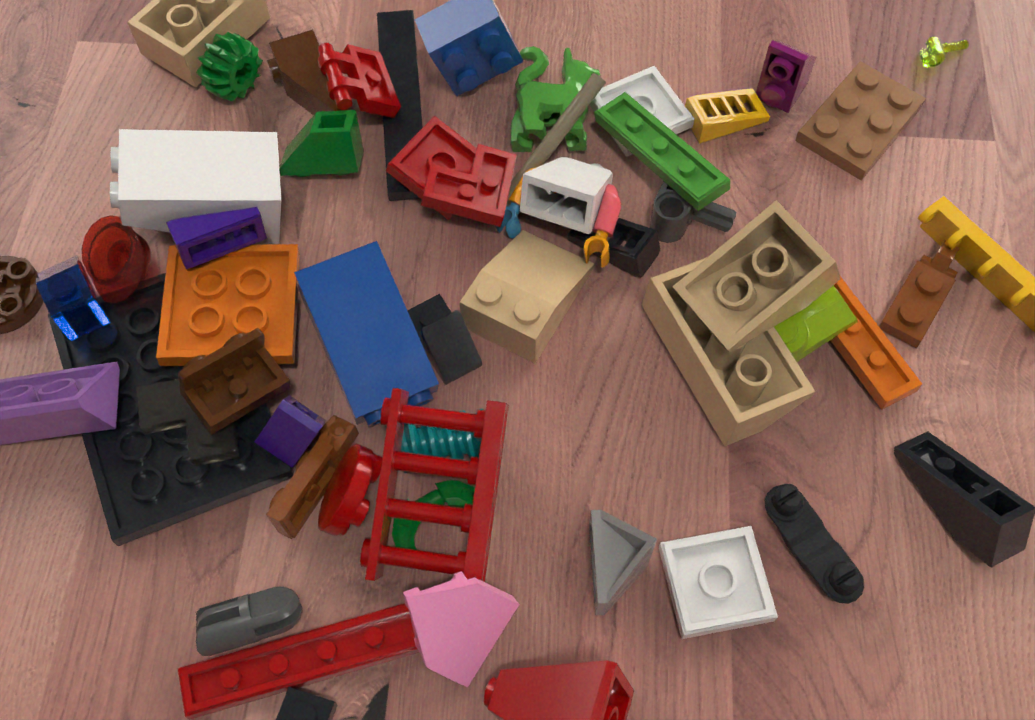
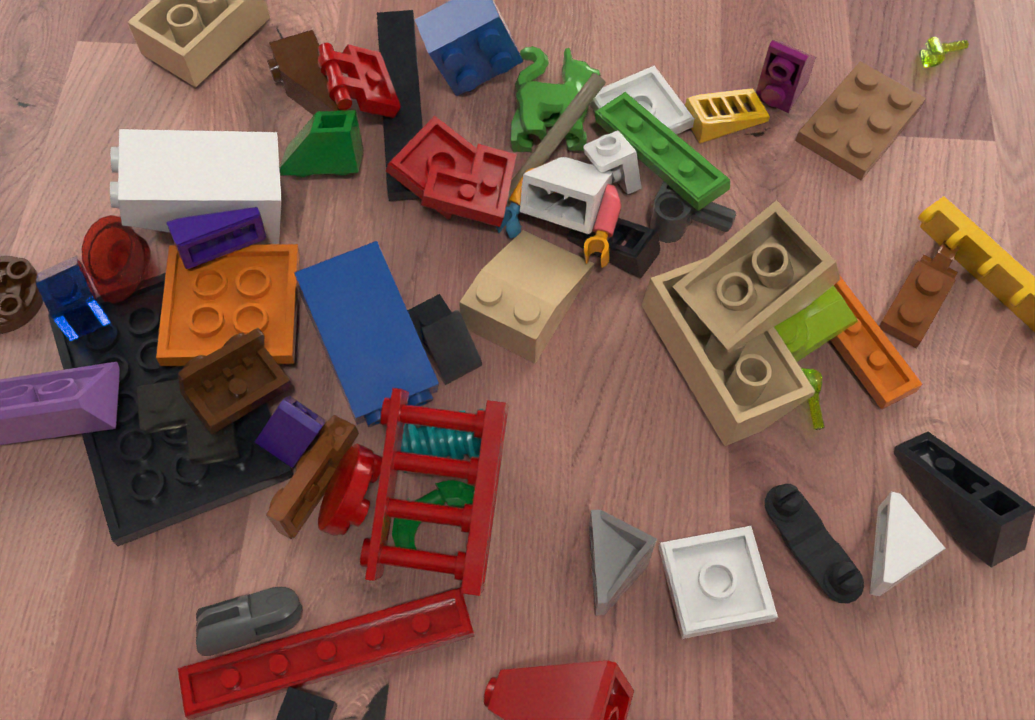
green gear [196,32,263,101] -> none
bright pink slope [403,571,520,687] -> none
none -> white bracket [583,130,642,195]
none -> clear neon green hand [801,368,825,430]
none -> white slope [870,492,945,596]

